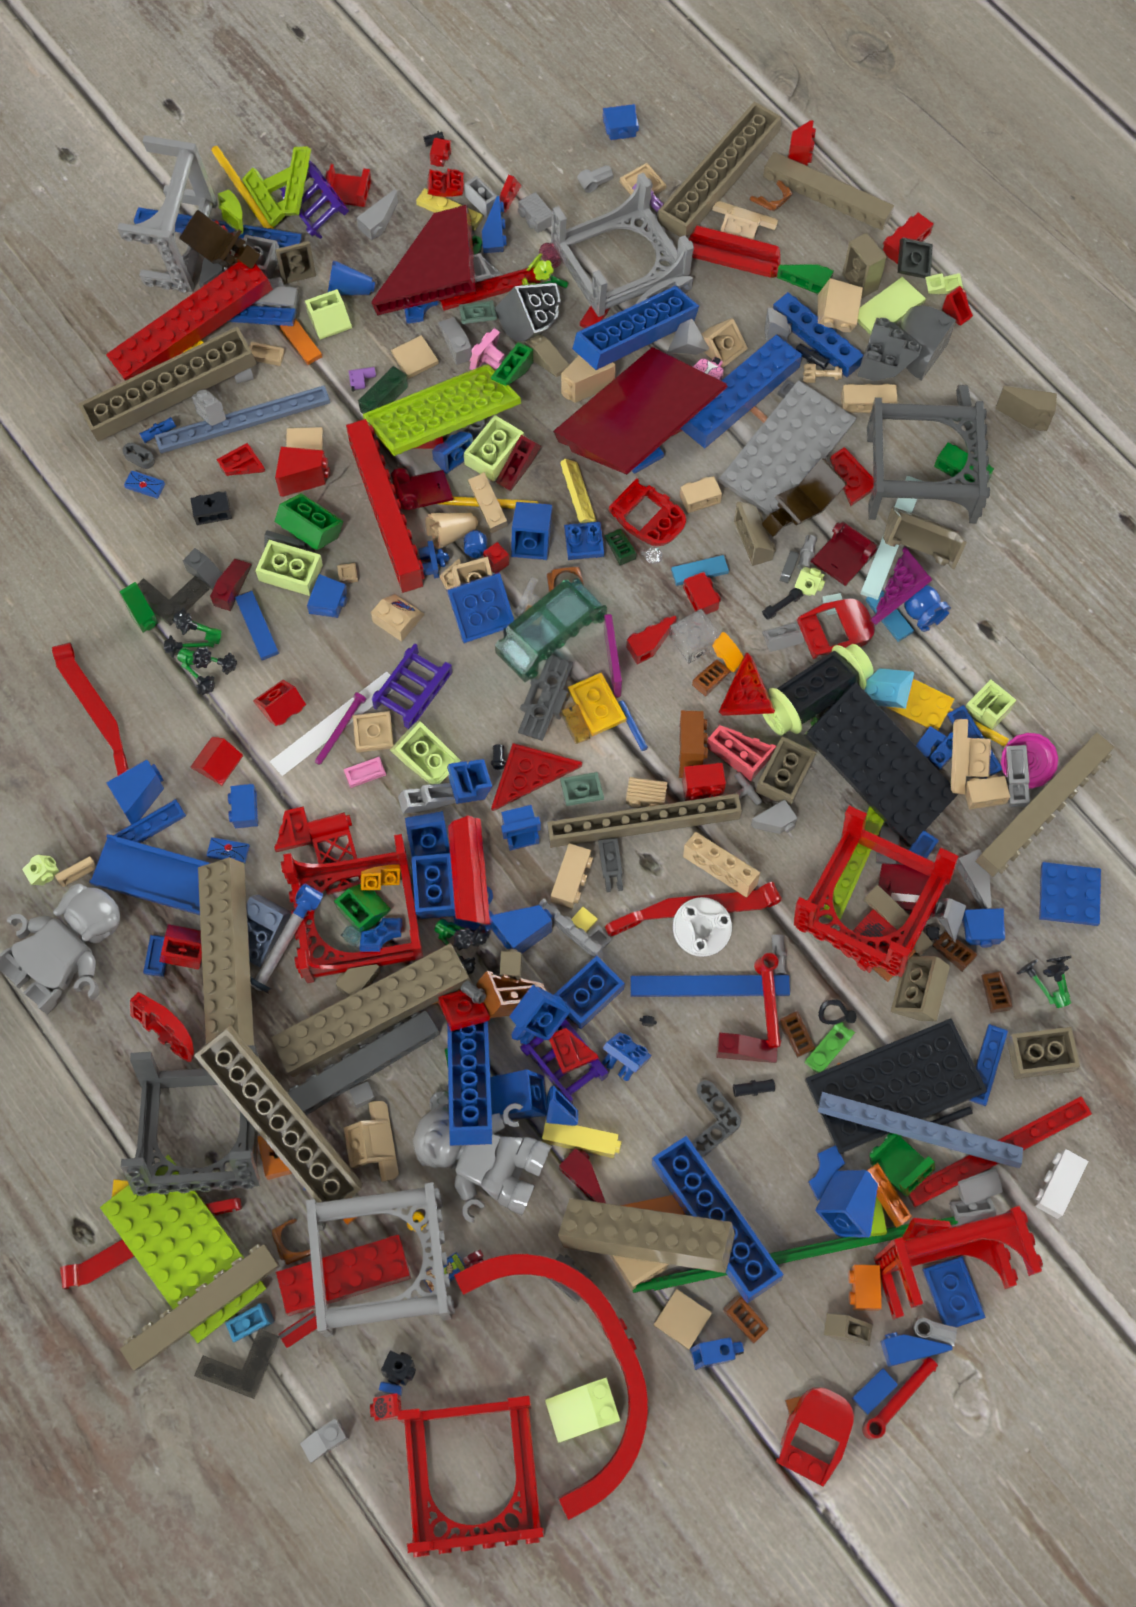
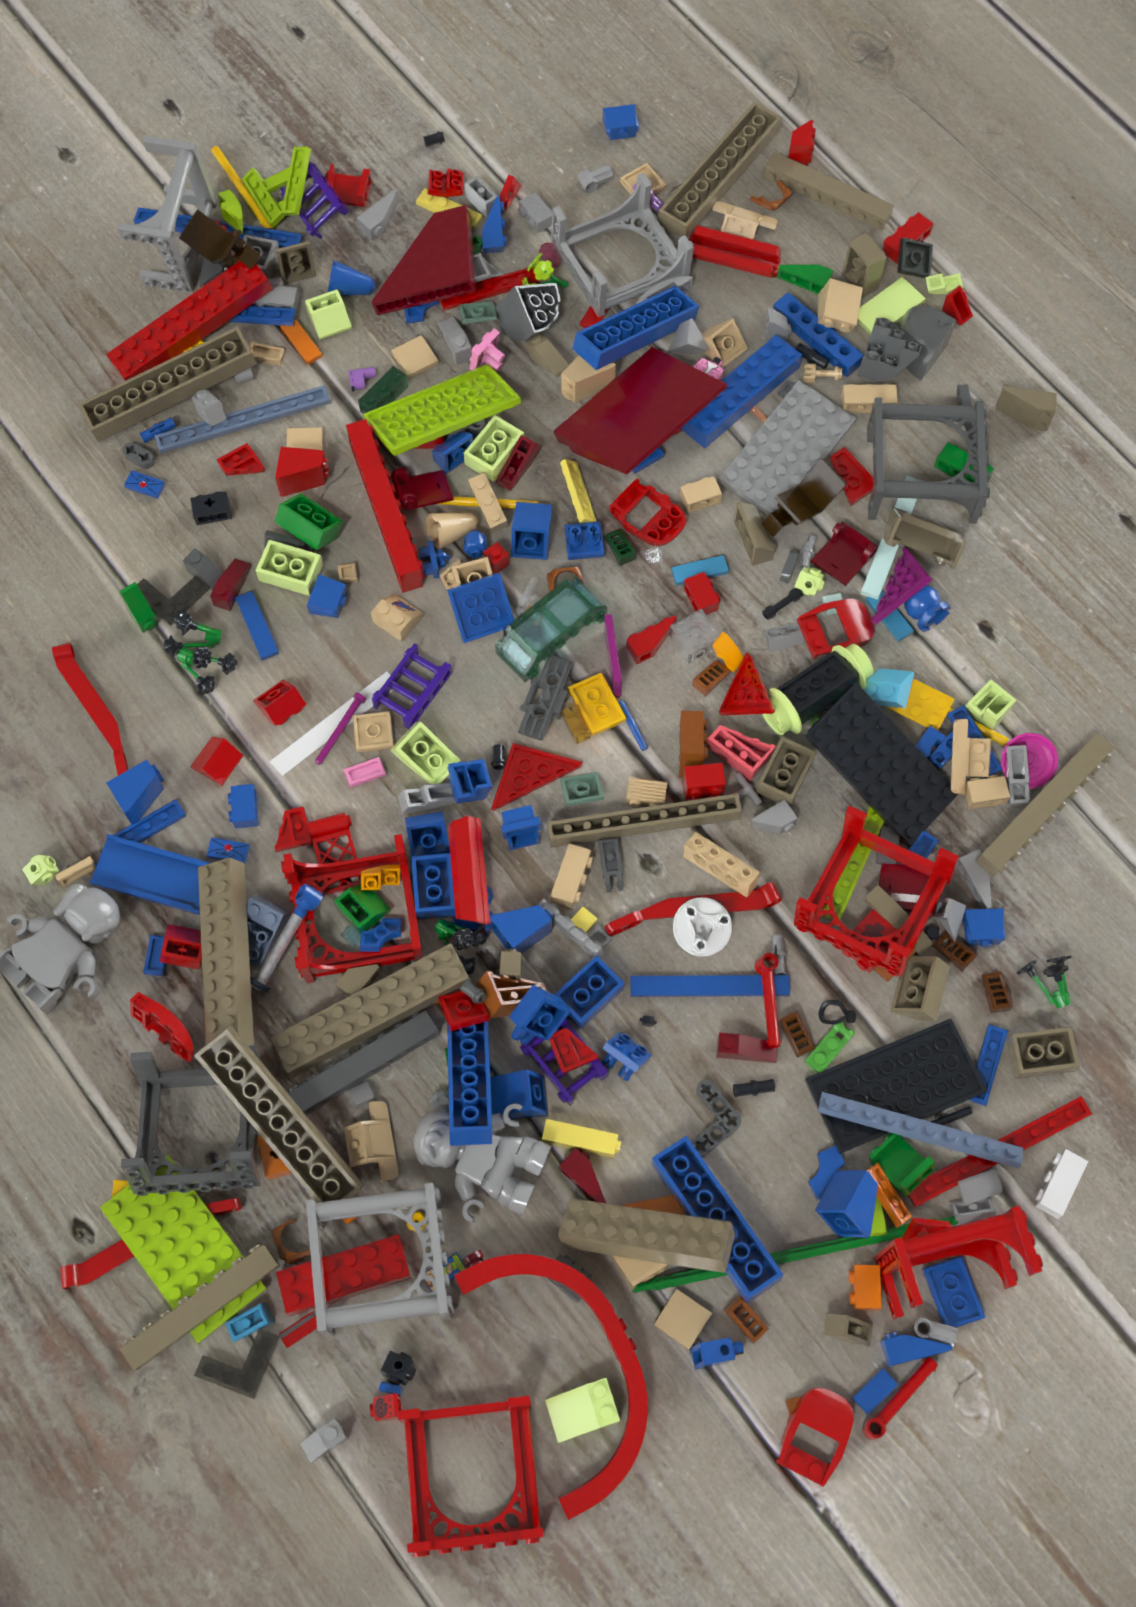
red brick [430,138,452,167] -> none
green slope [491,342,533,386] -> none
blue slope [546,1086,578,1126] -> none
blue plate [1039,862,1101,926] -> none

